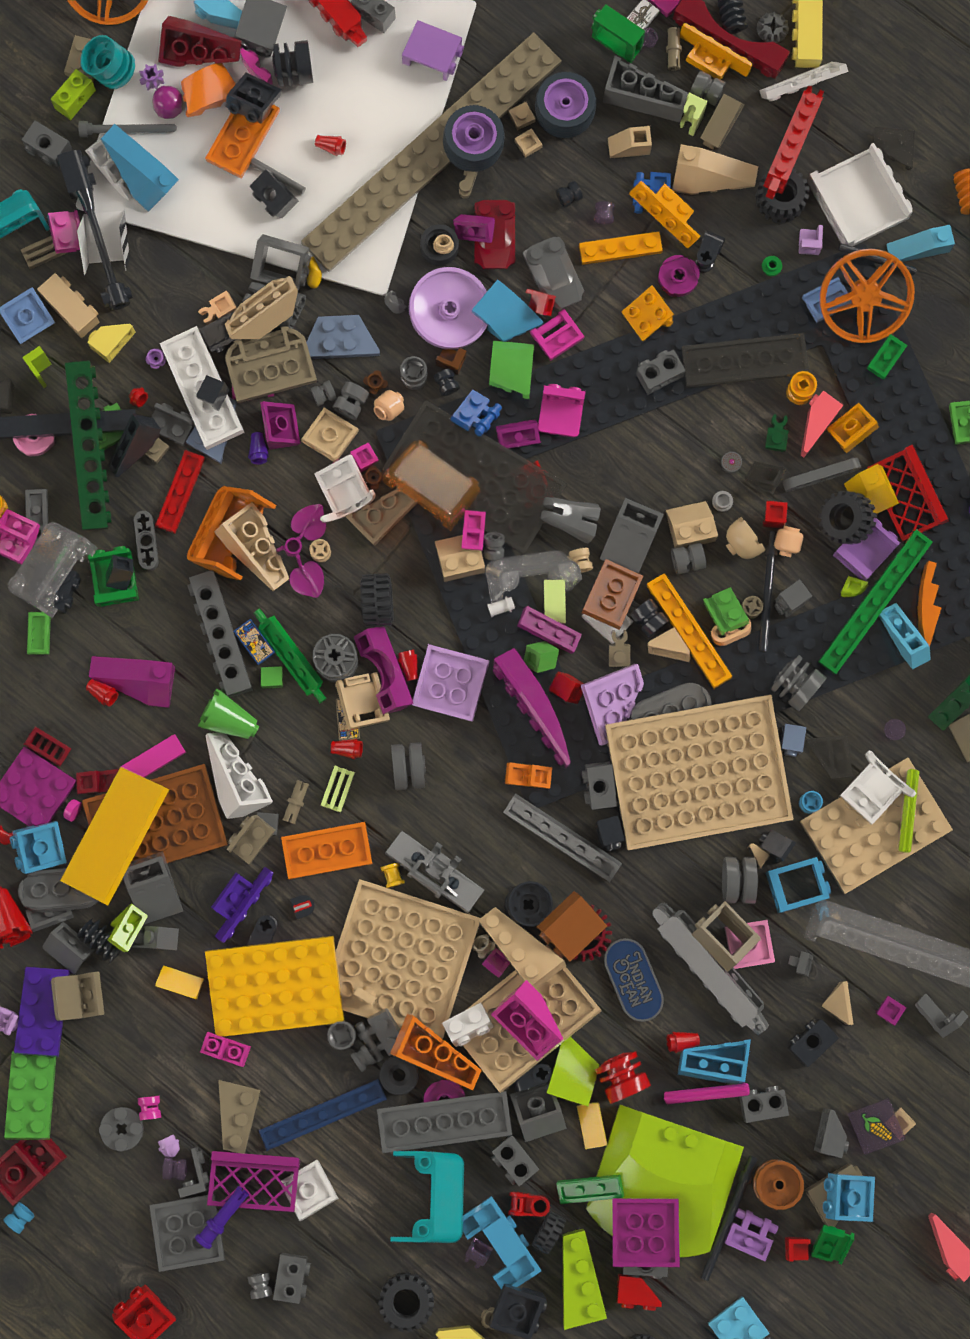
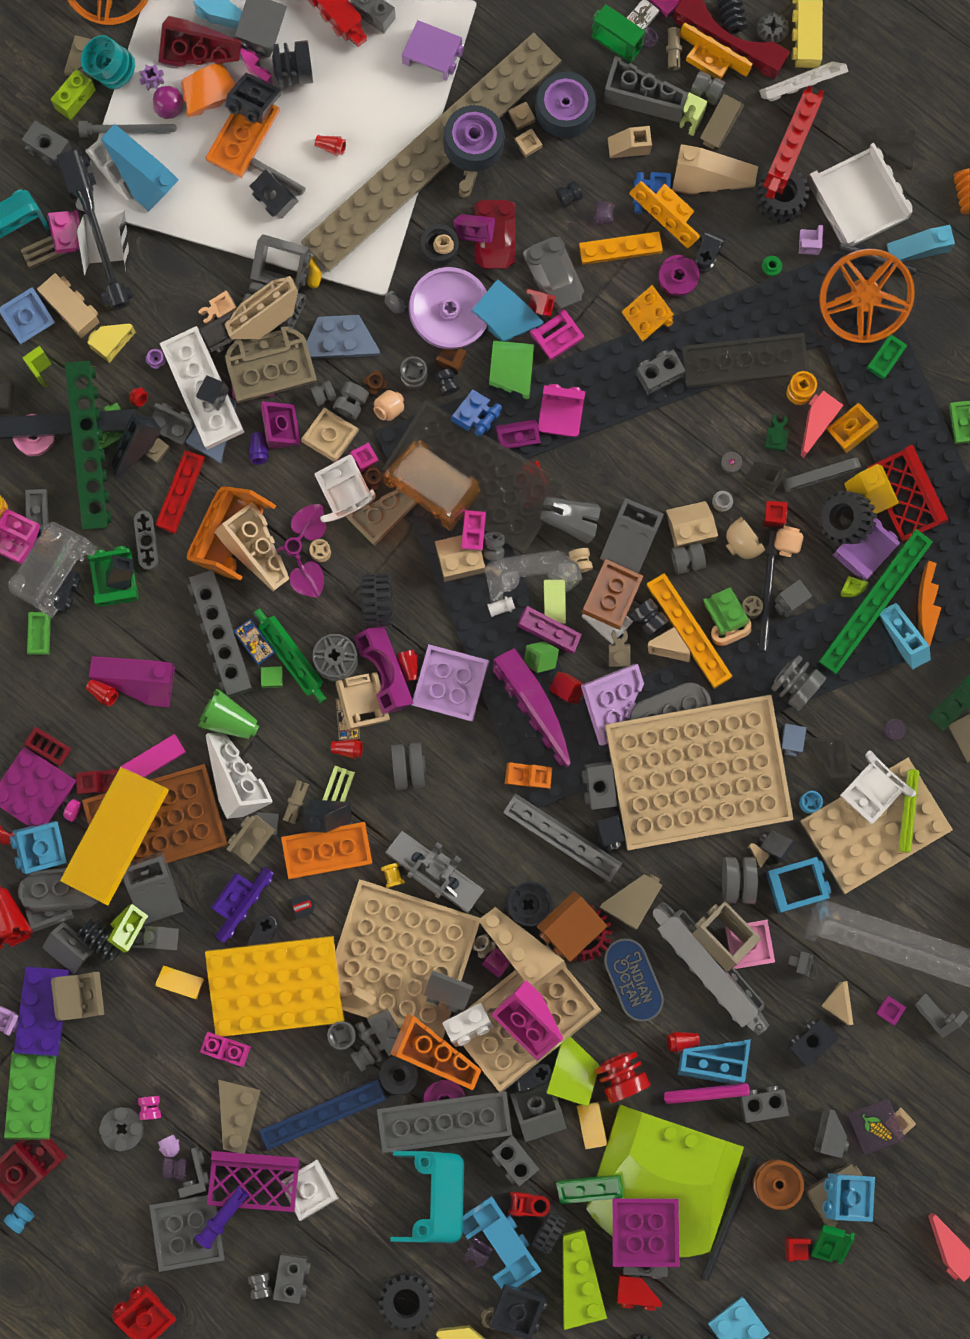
medium lavender plate [724,1208,778,1261] -> none
medium blue plate [802,277,851,323] -> none
none -> black slope [304,799,352,833]
none -> dark grey slope [424,970,473,1013]
none -> dark tan slope [599,873,662,930]

